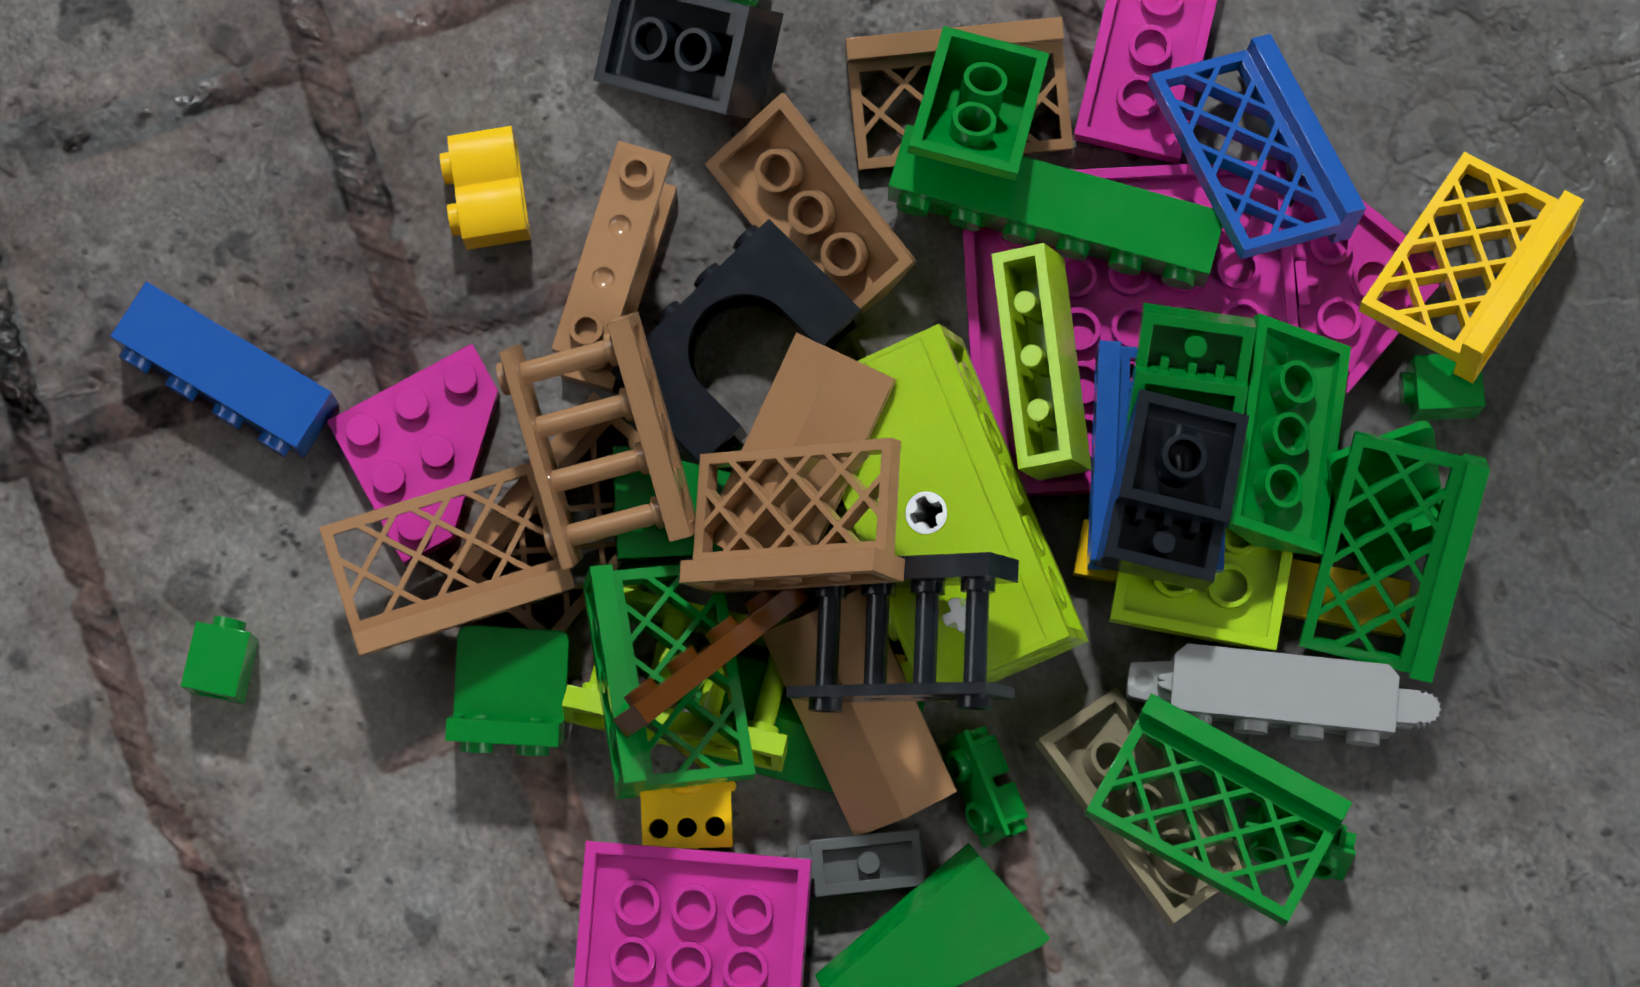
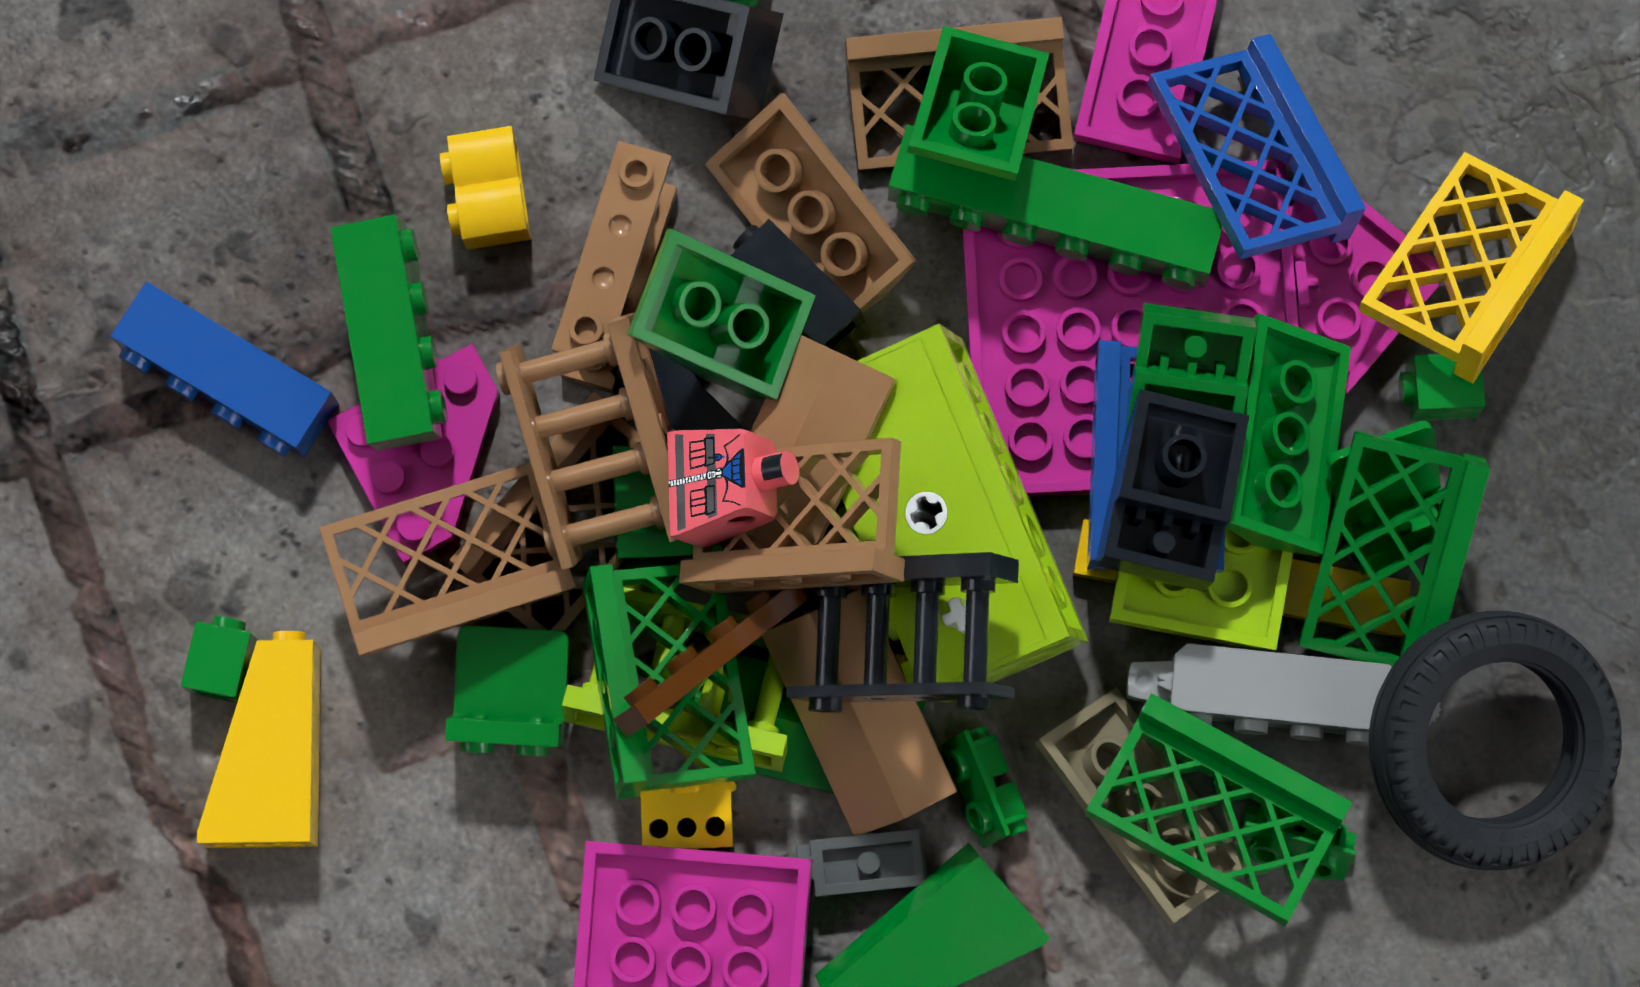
lime brick [991,243,1092,481] -> none
none -> yellow slope [197,631,321,848]
none -> green wedge [330,214,448,451]
none -> green slope [627,229,816,400]
none -> coral torso [667,429,799,548]
none -> black tyre [1368,611,1622,871]

